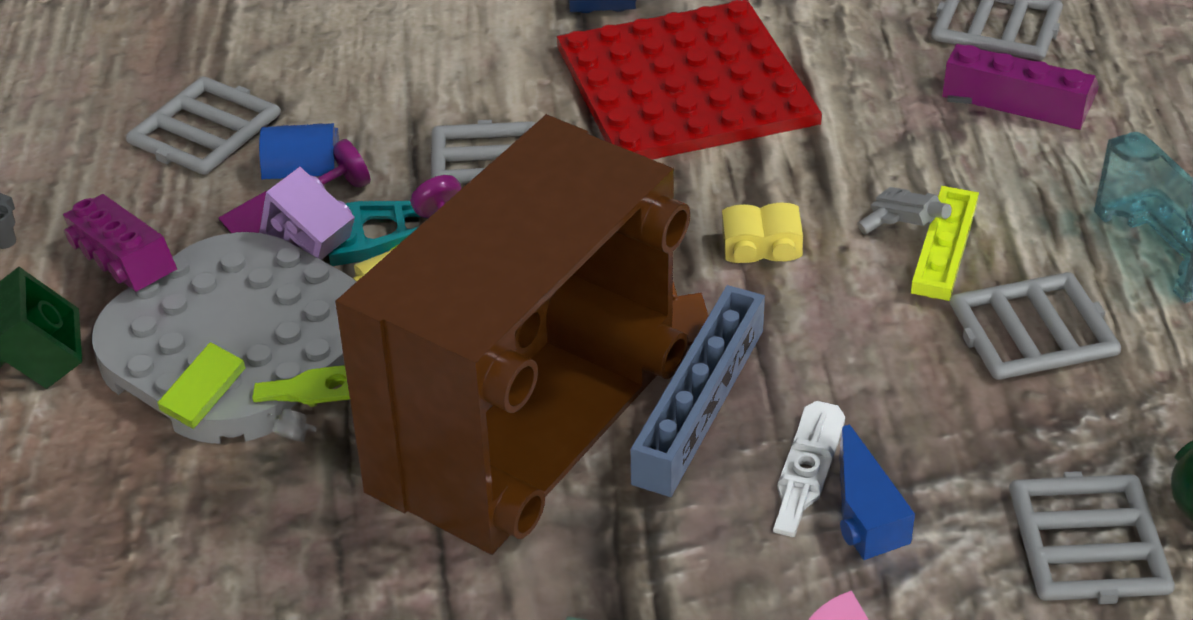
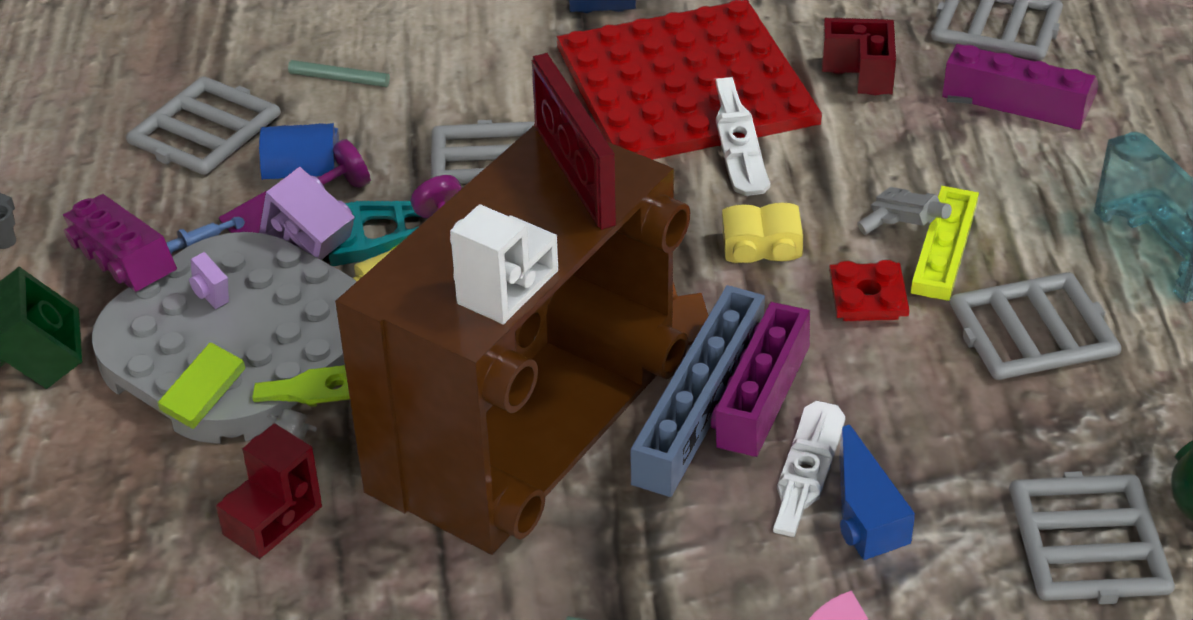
none -> medium blue piece [166,217,245,254]
none -> lavender plate [189,252,229,309]
none -> dark red brick [216,423,323,560]
none -> sand green bar [288,60,390,87]
none -> white brick [450,204,558,325]
none -> dark red tile [531,53,616,230]
none -> magenta brick [711,302,810,457]
none -> white piece [715,77,771,196]
none -> dark red brick [822,18,896,96]
none -> red piece [829,260,910,321]

